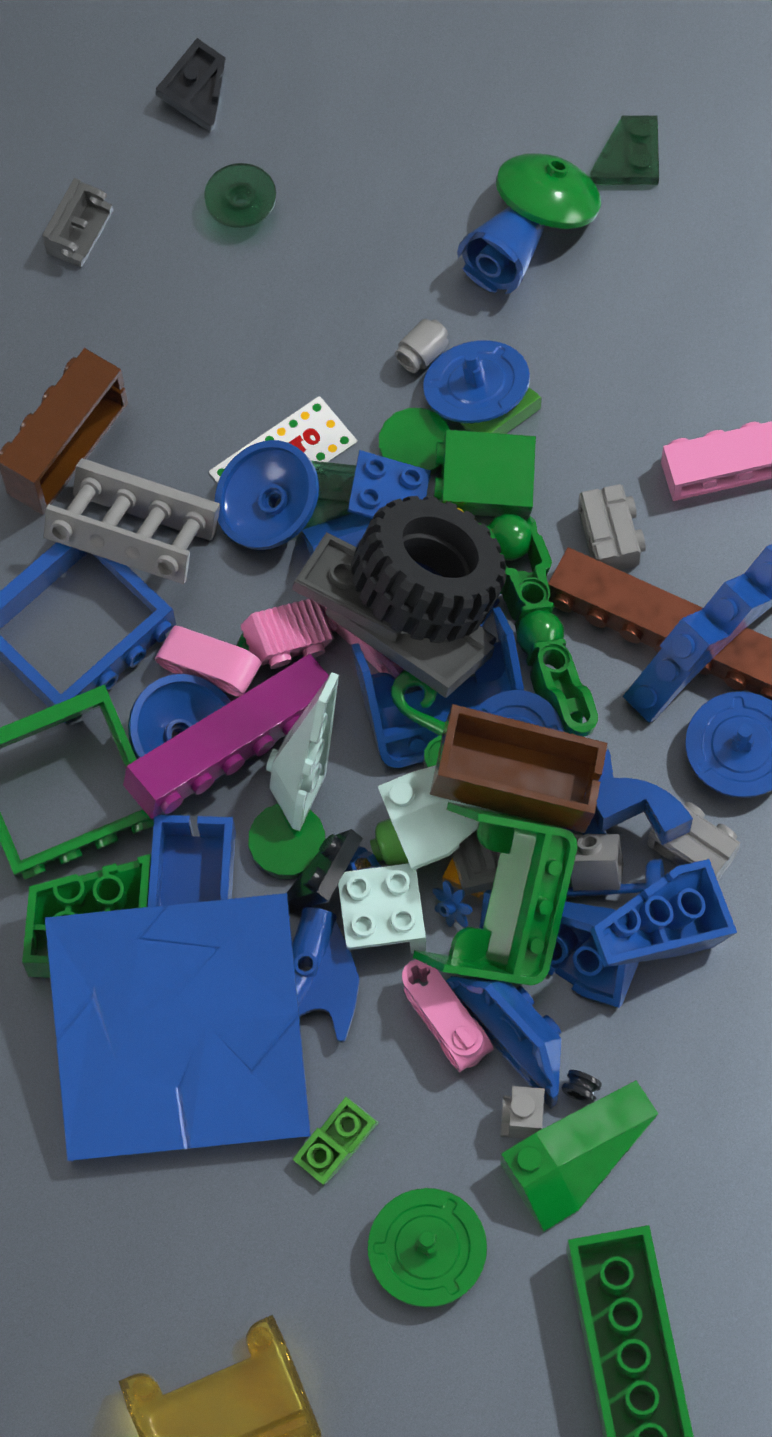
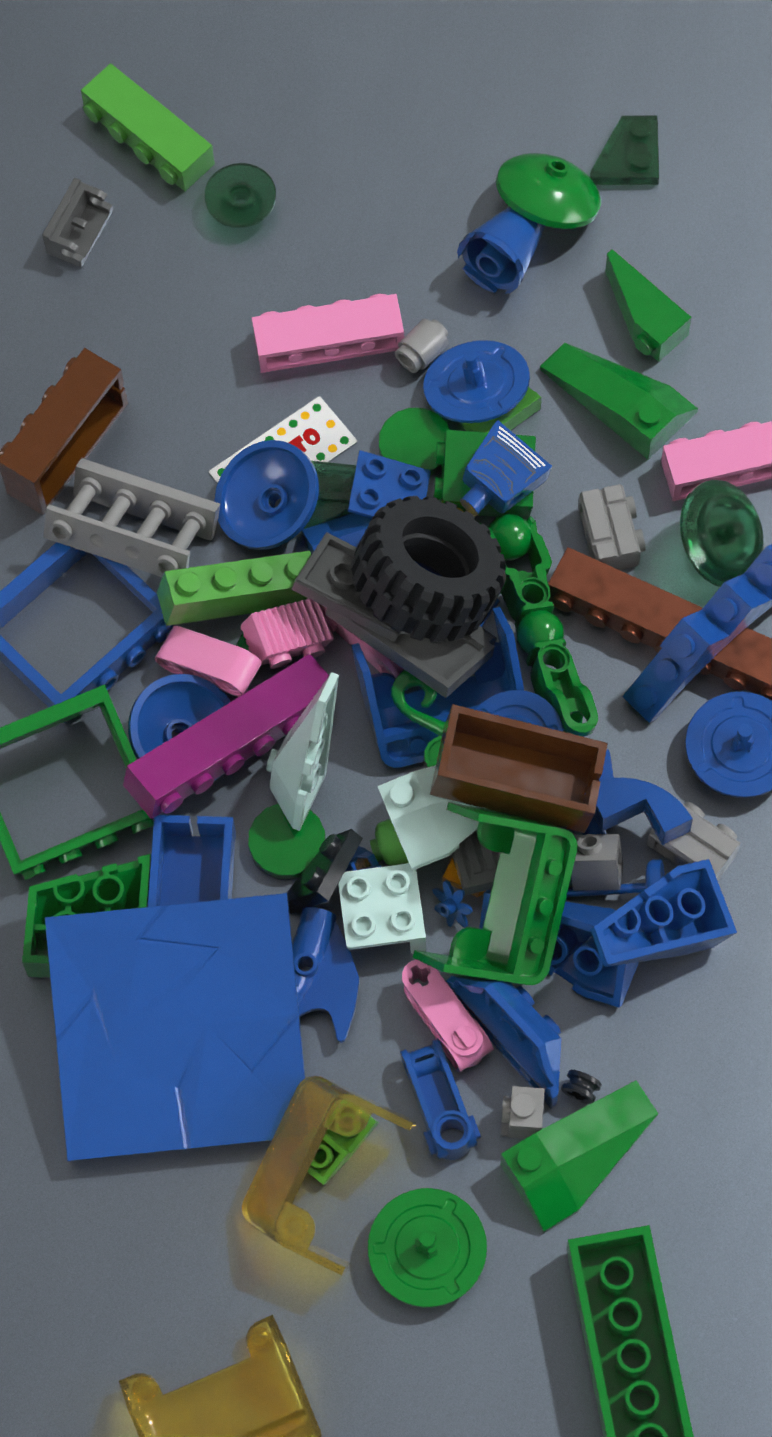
black wing [155,38,226,133] -> none
none -> bright green brick [81,63,215,191]
none -> bright green brick [157,551,311,626]
none -> clear yellow windscreen [242,1076,417,1275]
none -> bright pink brick [252,294,404,373]
none -> blue piece [400,1038,481,1160]
none -> blue torso [460,420,552,516]
none -> green wedge [540,343,698,460]
none -> green slope [605,249,692,362]
none -> clear green piece [680,480,764,587]

